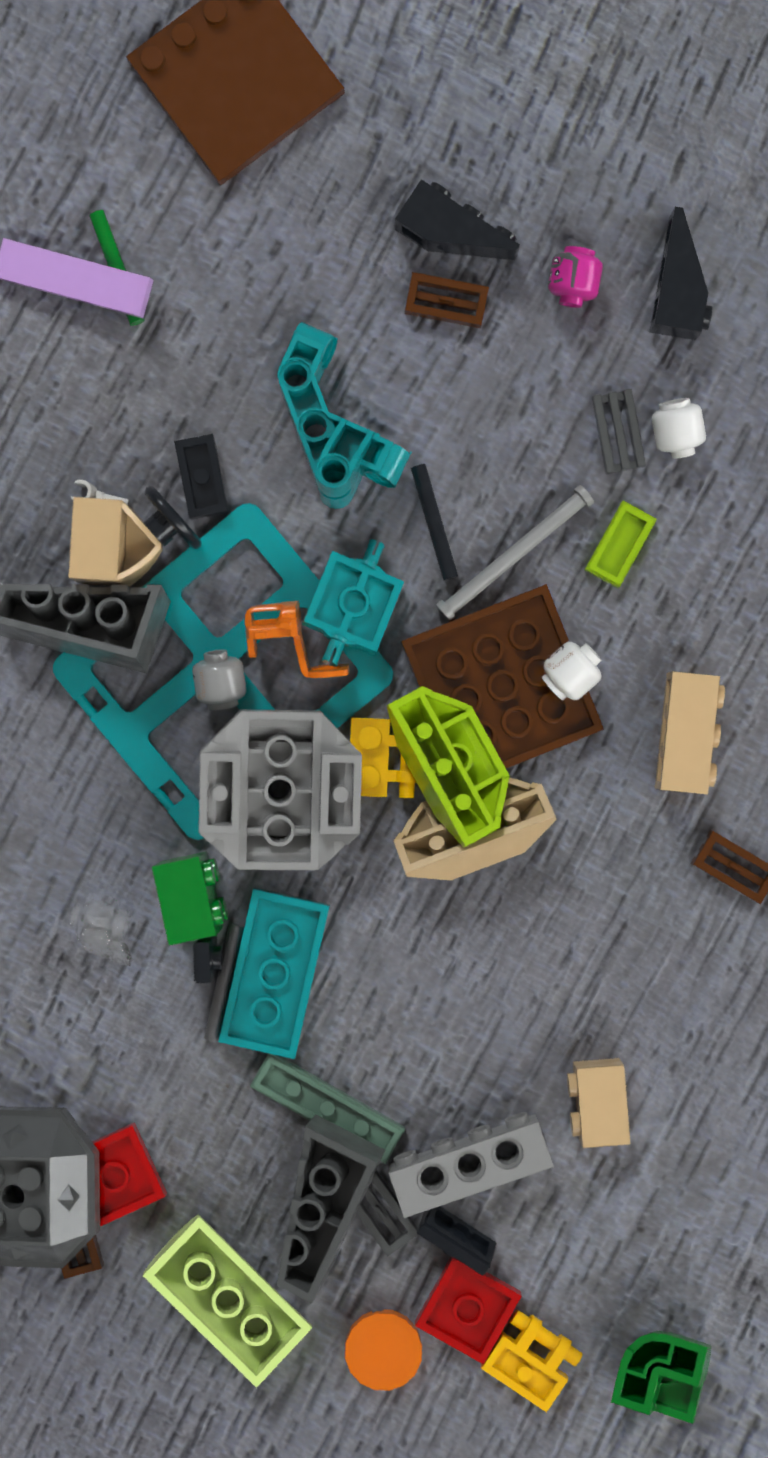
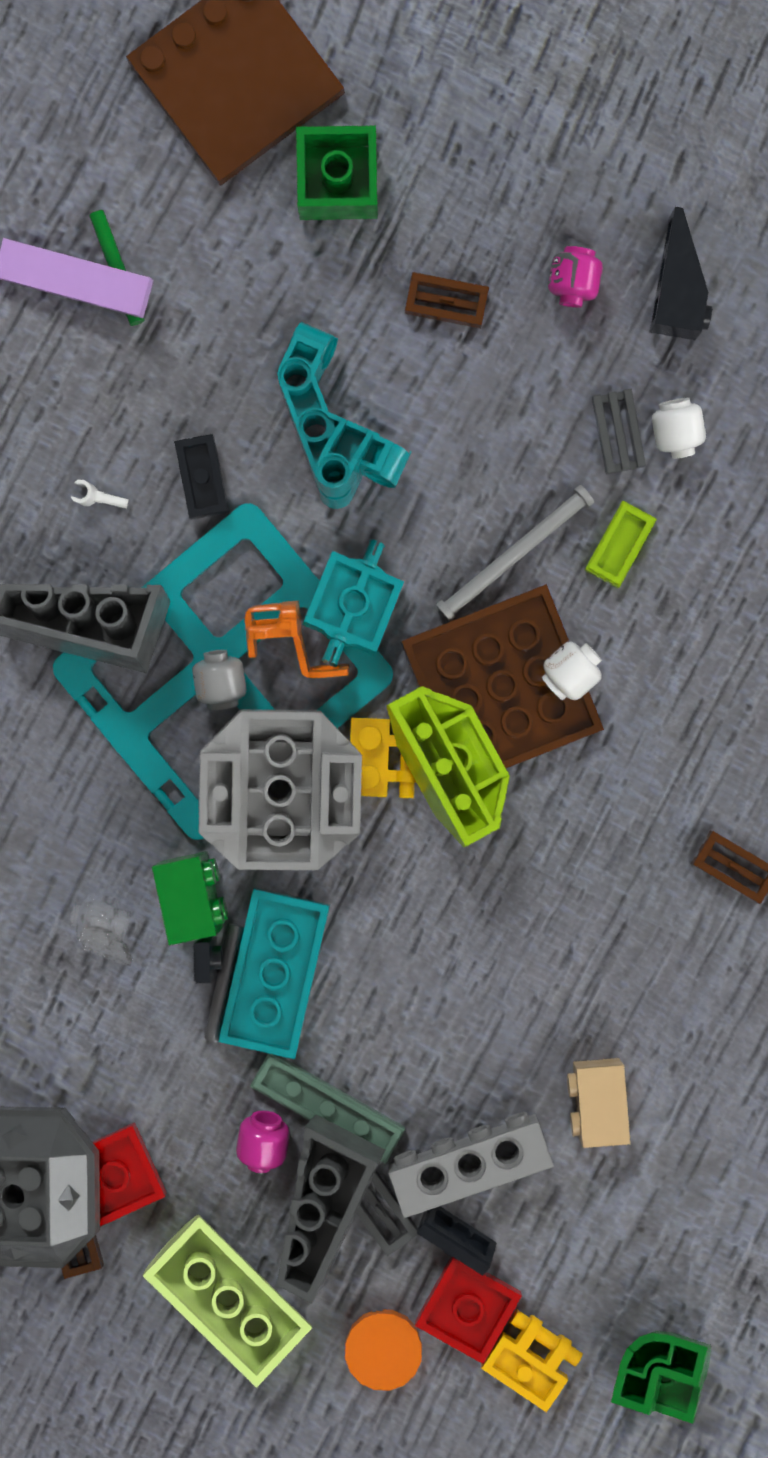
tan piece [68,486,202,587] -> none
tan wedge [393,778,556,880] -> none
black slope [395,179,520,260] -> none
black bar [411,464,458,581] -> none
tan brick [655,671,725,795] -> none
none -> dark pink head [236,1110,290,1173]
none -> green brick [296,125,378,220]

